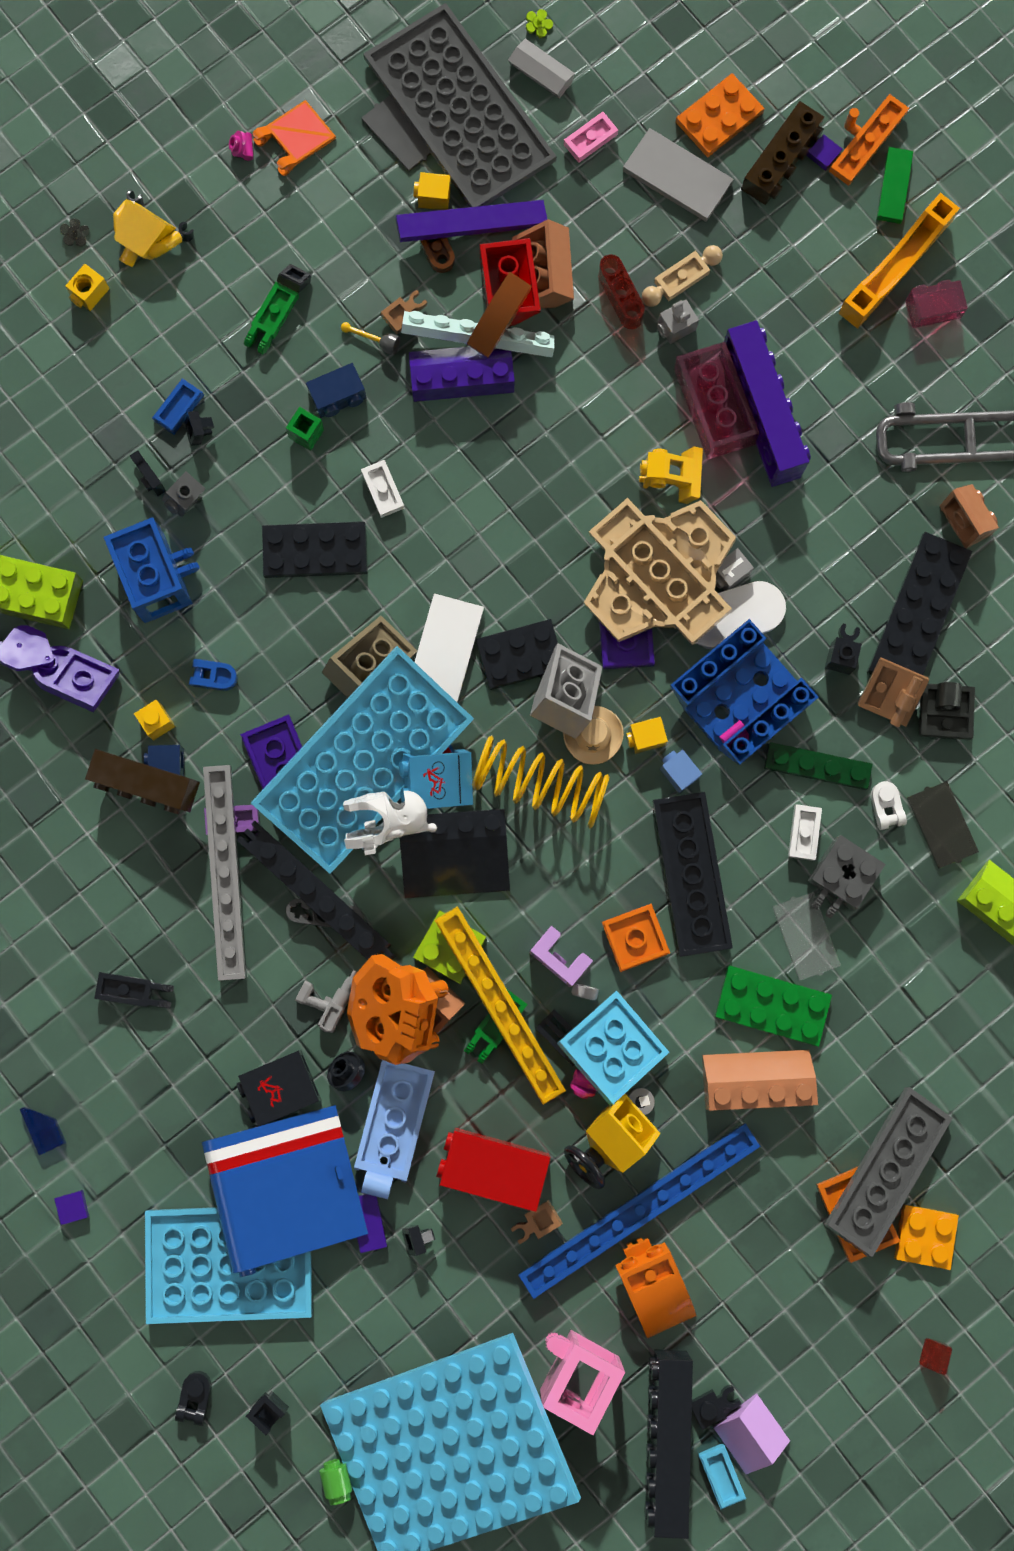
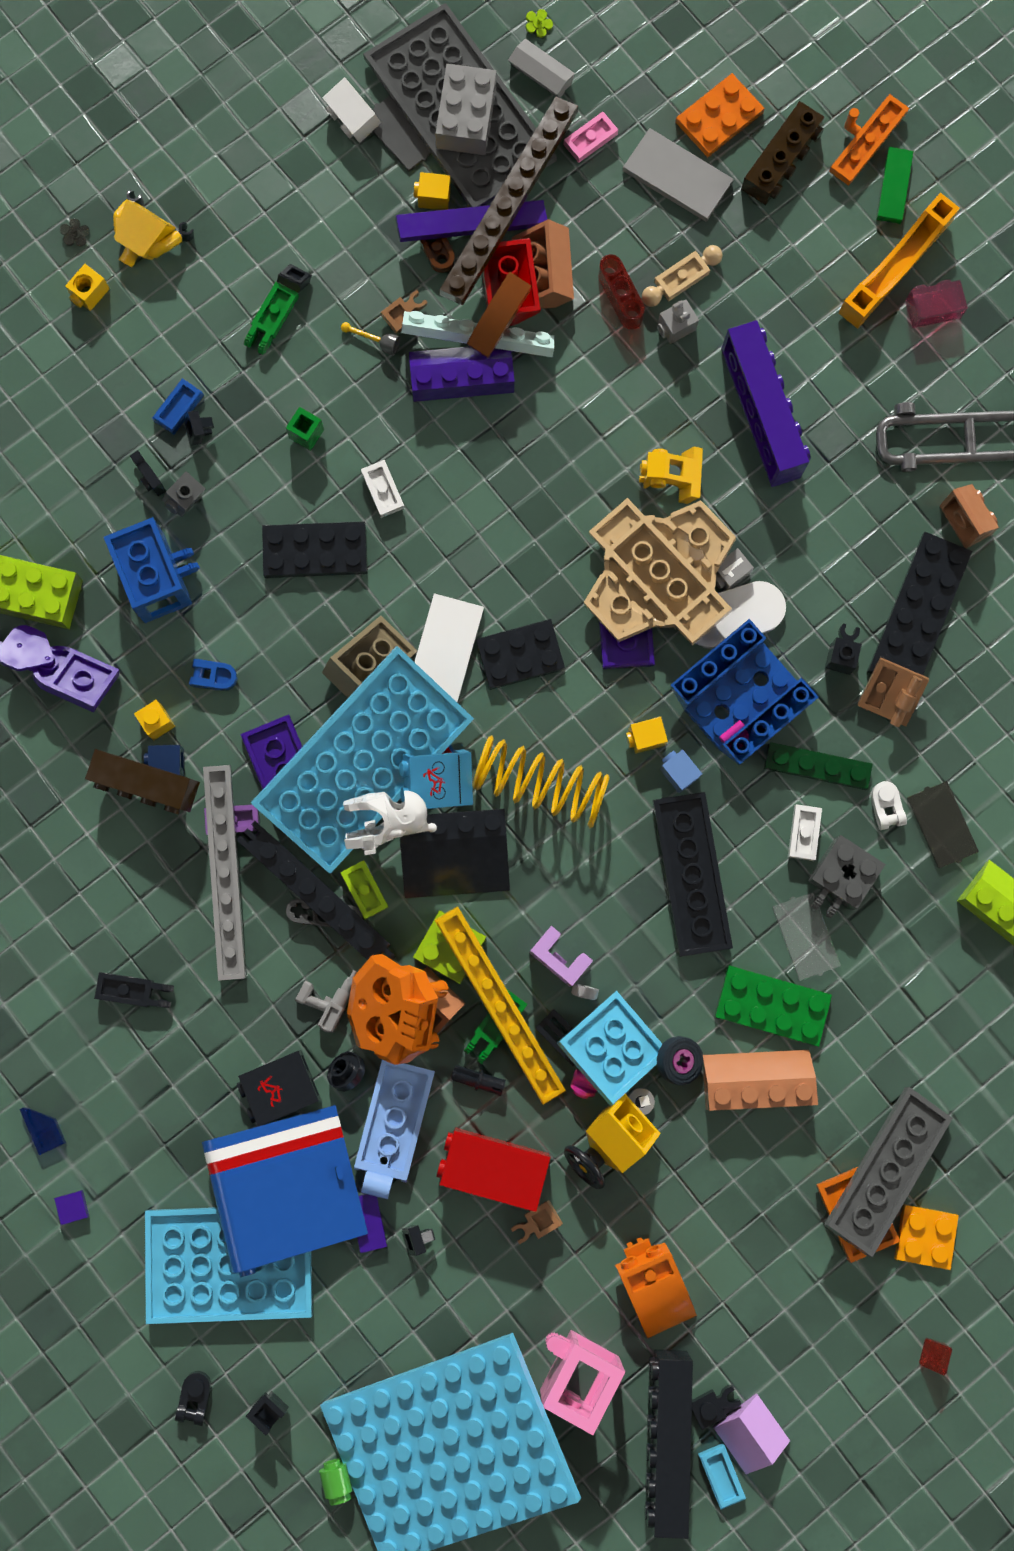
dark pink plate [229,131,253,161] -> none
flag [253,100,336,176] -> none
dark blue brick [306,363,367,418] -> none
blue plate [518,1123,761,1299] -> none
light grey slope [530,643,603,739] -> none
tan hat [563,705,624,764] -> none
orange plate [601,904,670,972] -> none
clear pink brick [674,342,759,460] -> none
dark purple tile [807,134,843,171] -> none
pearl dark grey plate [919,682,975,740] -> none
none -> white brick [322,77,382,143]
none -> lime plate [340,860,389,920]
none -> light grey brick [435,63,497,156]
none -> dark brown plate [440,97,578,305]
none -> black axle [451,1065,506,1096]
none -> black bush [656,1036,704,1085]

